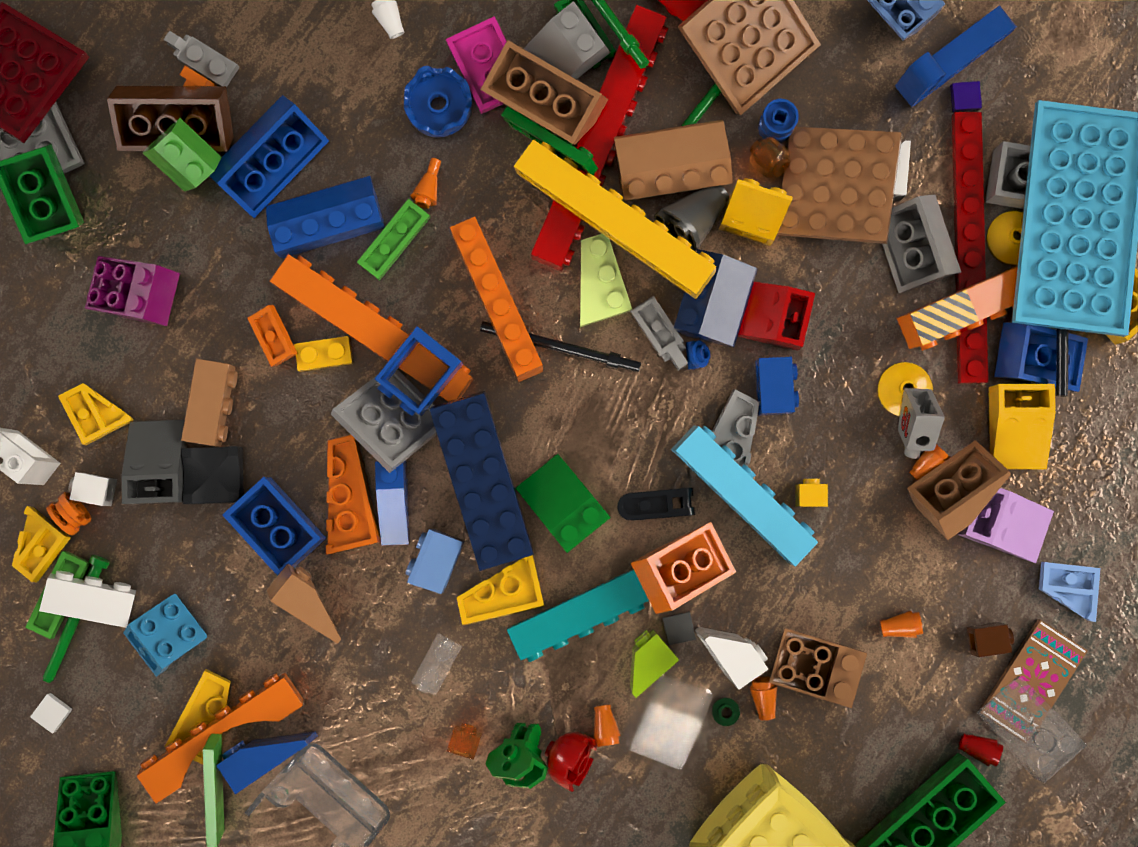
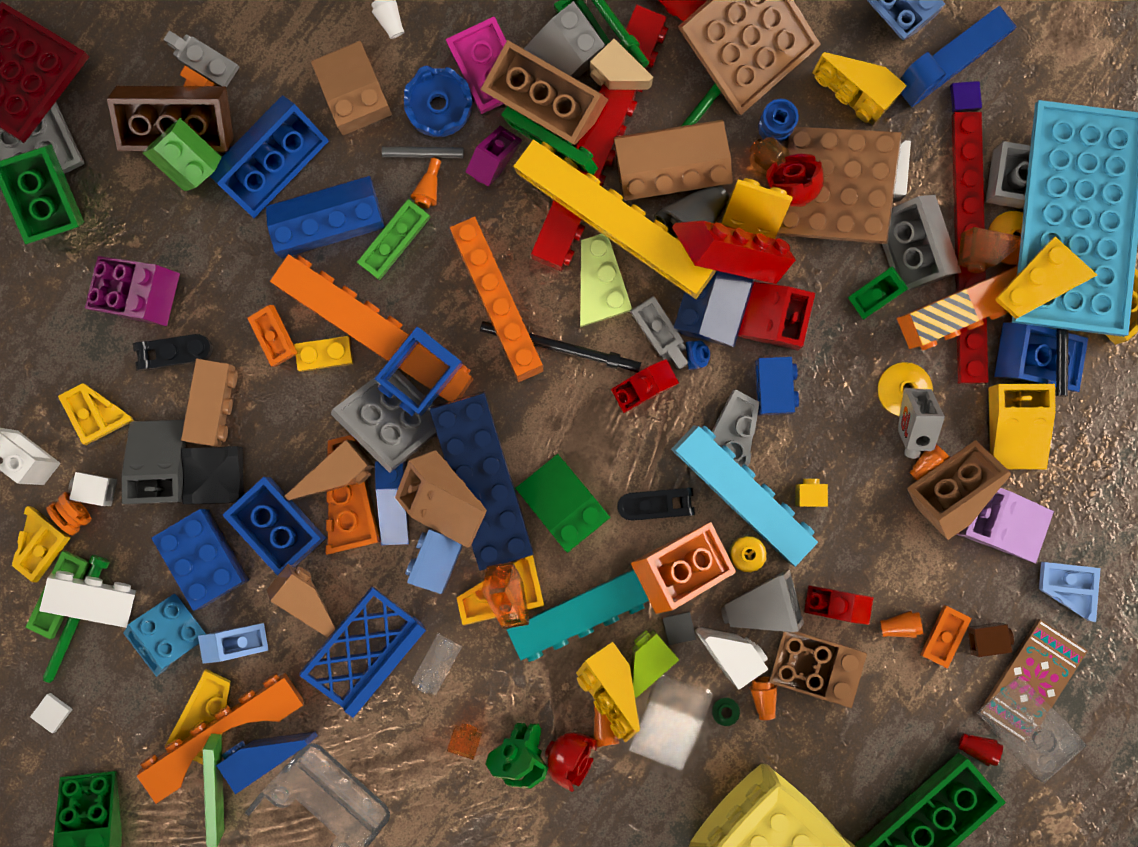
none -> black plate [133,334,213,371]
none -> blue brick [151,509,249,611]
none -> light blue slope [198,623,268,664]
none -> medium nougat slope [284,440,375,500]
none -> blue fence [299,586,426,718]
none -> medium nougat slope [311,40,392,136]
none -> dark grey bar [382,146,464,158]
none -> medium nougat slope [395,450,487,548]
none -> magenta slope [466,126,522,186]
none -> clear orange slope [482,562,529,629]
none -> yellow slope [576,642,640,743]
none -> tan slope [590,39,653,90]
none -> red slope [611,359,679,413]
none -> red slope [672,220,796,284]
none -> light grey slope [721,569,804,632]
none -> yellow head [728,536,767,573]
none -> red cylinder [766,153,824,207]
none -> red slope [804,585,874,625]
none -> yellow slope [812,52,907,126]
none -> green slope [848,266,908,320]
none -> orange plate [920,605,972,669]
none -> clear orange slope [958,227,1021,273]
none -> yellow wing [995,236,1097,319]

